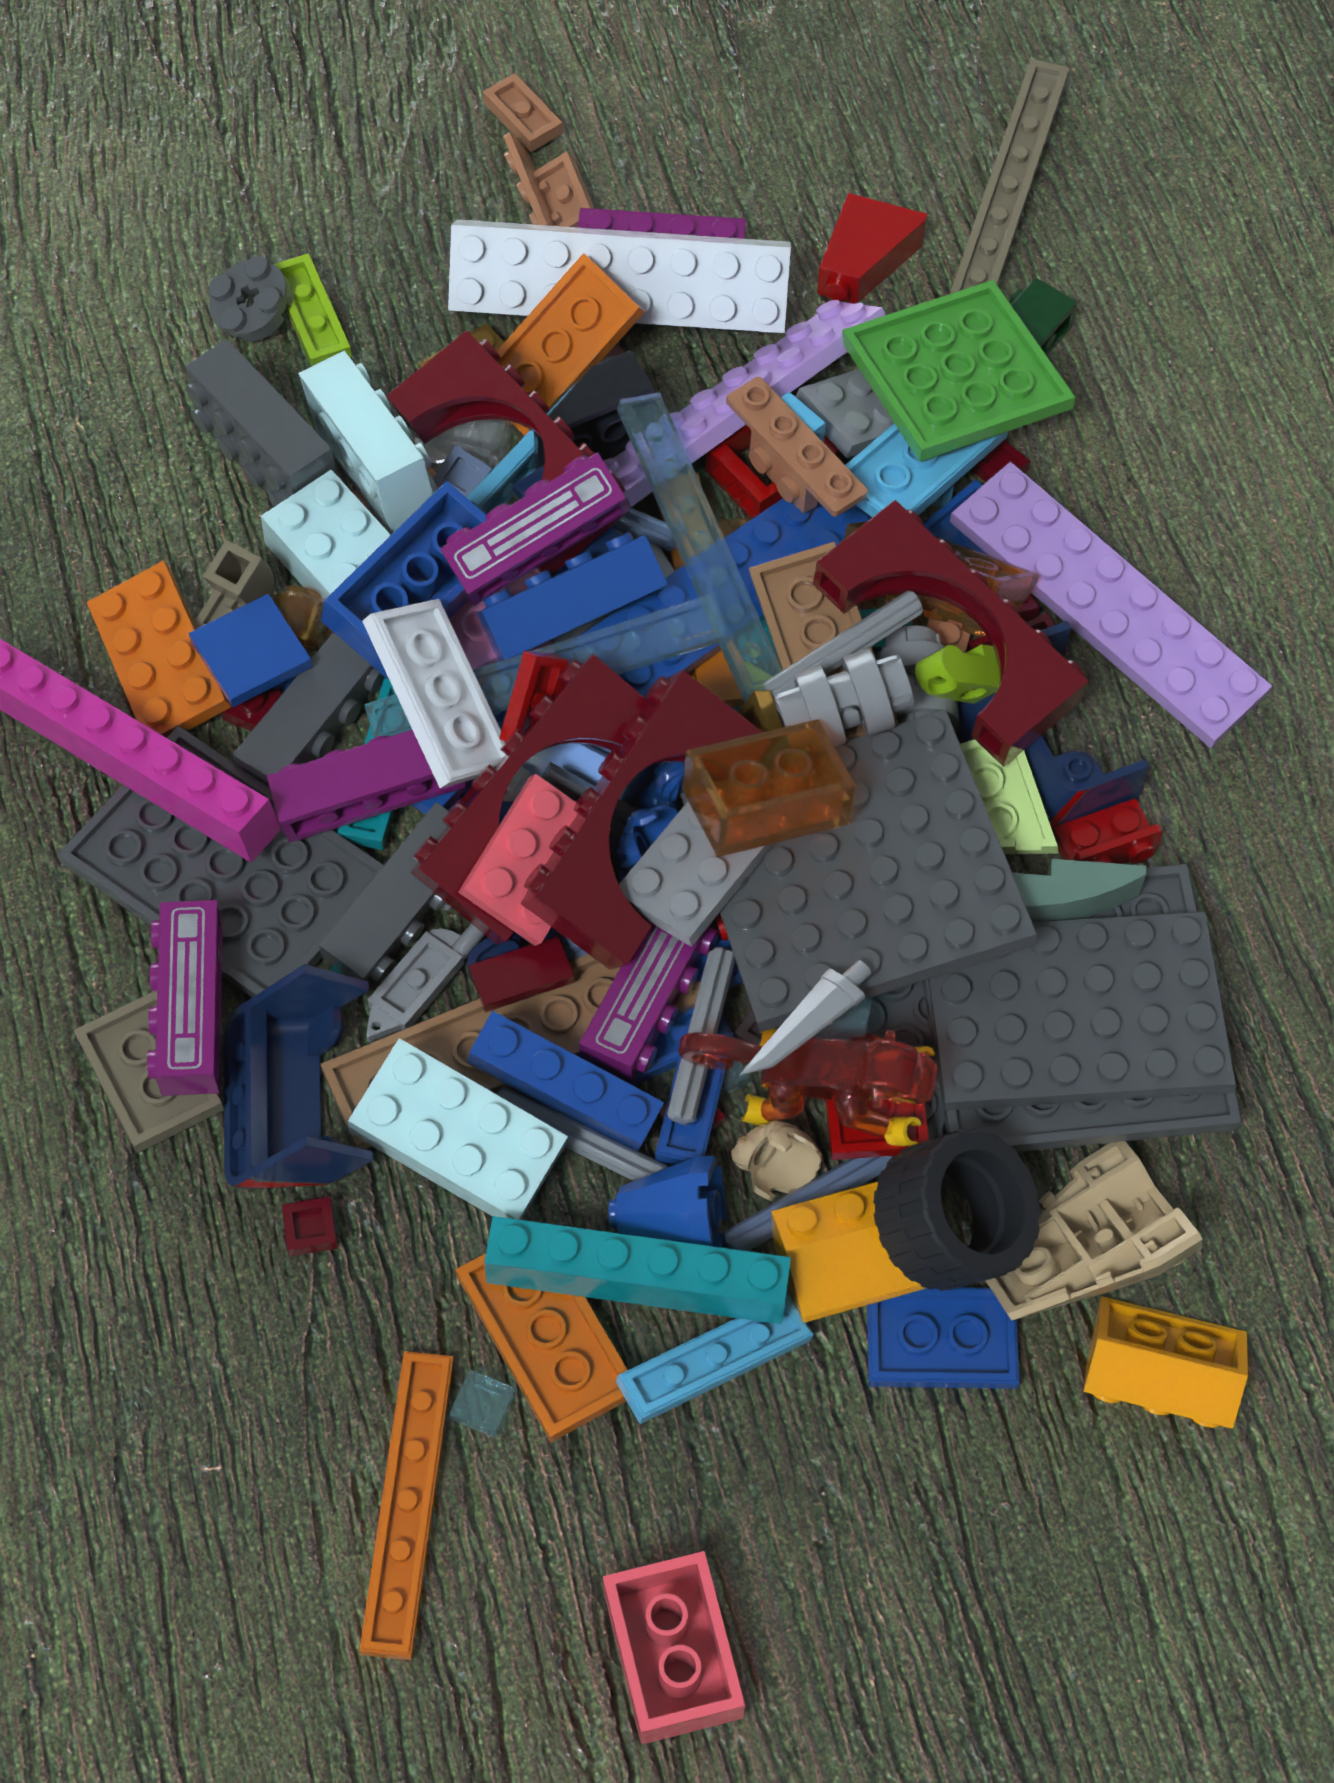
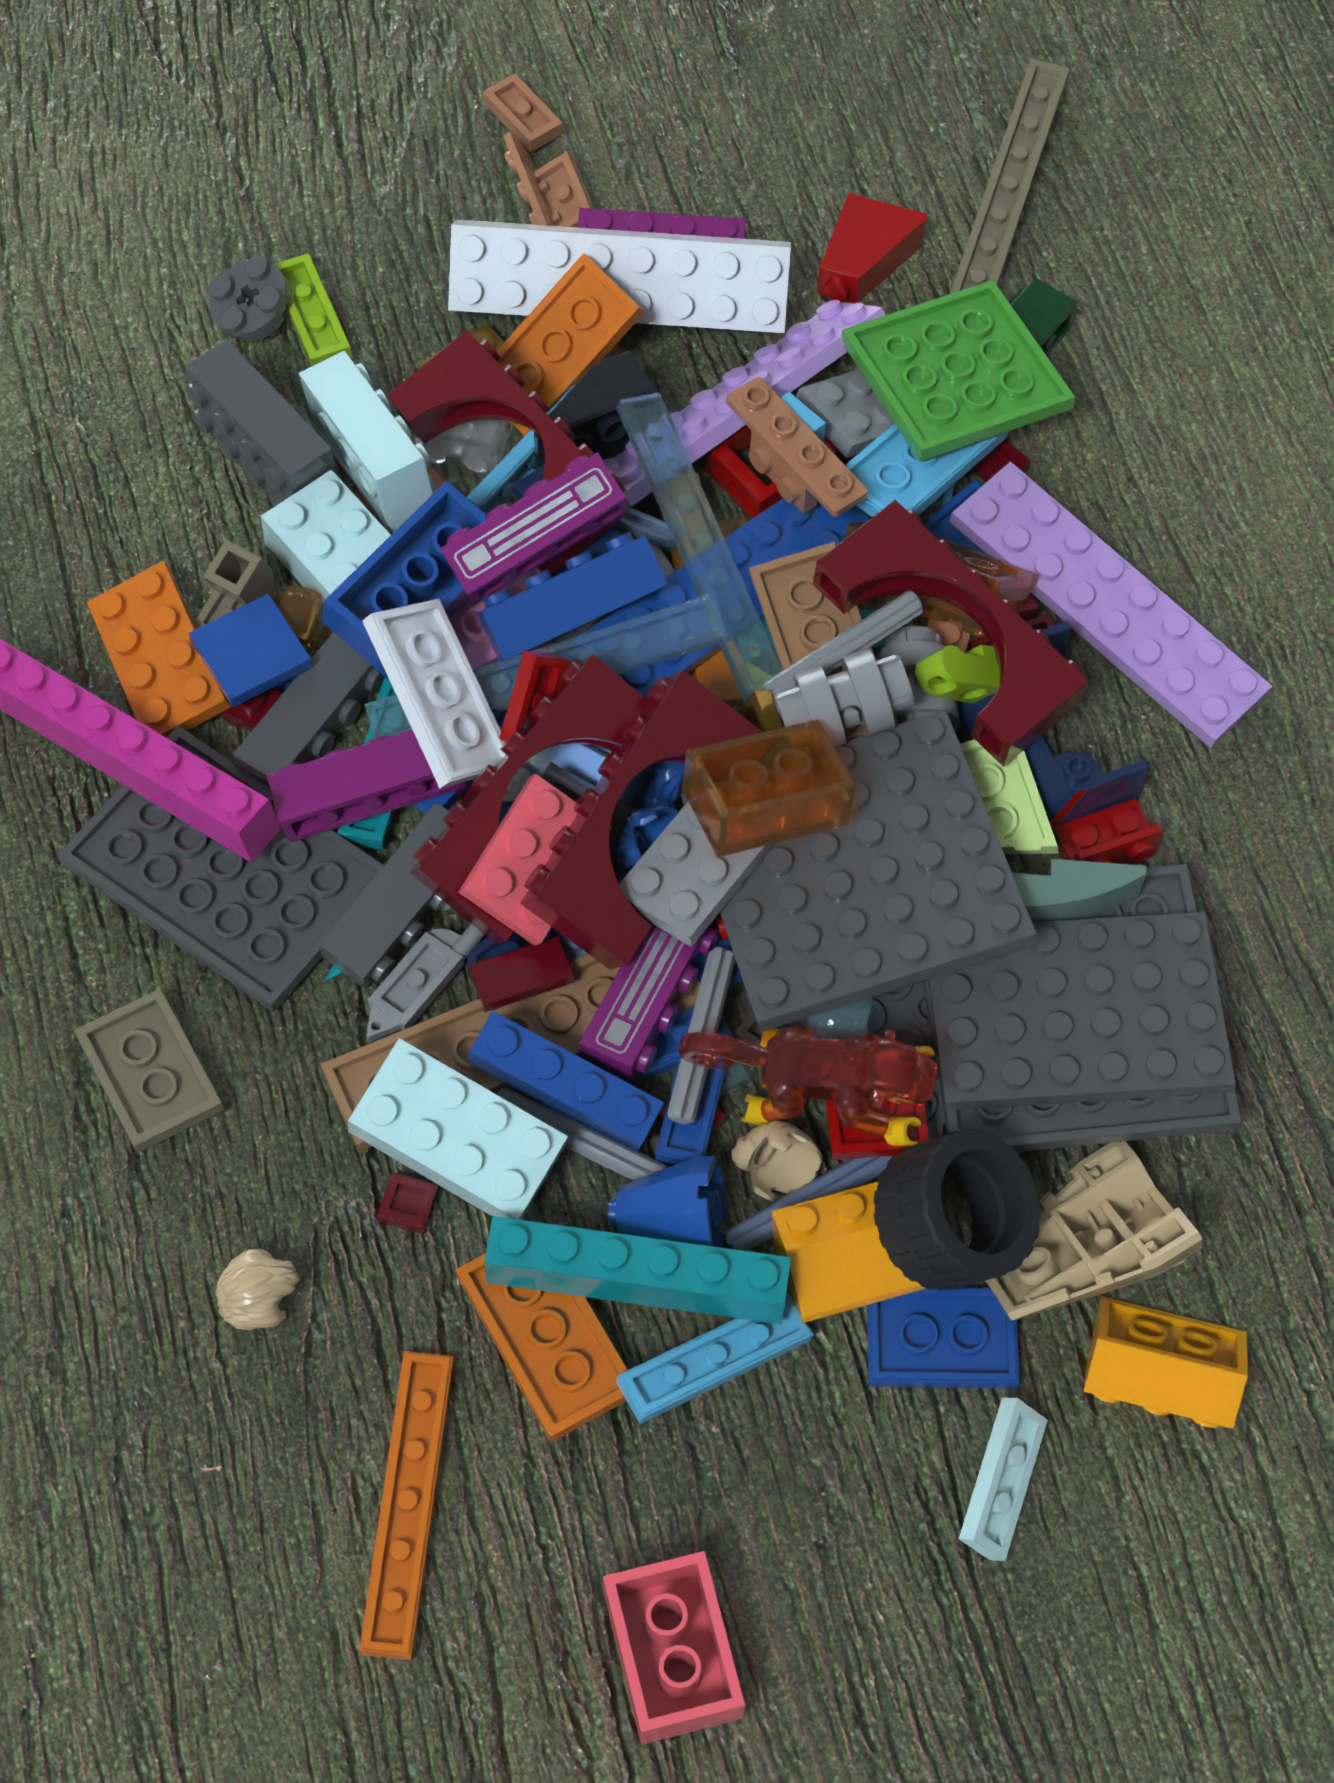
magenta brick [147,900,223,1096] -> none
dark blue windscreen [224,964,373,1190] -> none
dark red plate [281,1196,338,1257] -> none
sand blue plate [433,445,492,498] -> none
clear light blue tile [449,1370,516,1438] -> none
light grey bar [740,960,871,1075] -> none
none -> tan hair [216,1249,300,1331]
none -> dark red tile [377,1172,439,1235]
none -> light aqua plate [959,1397,1048,1561]

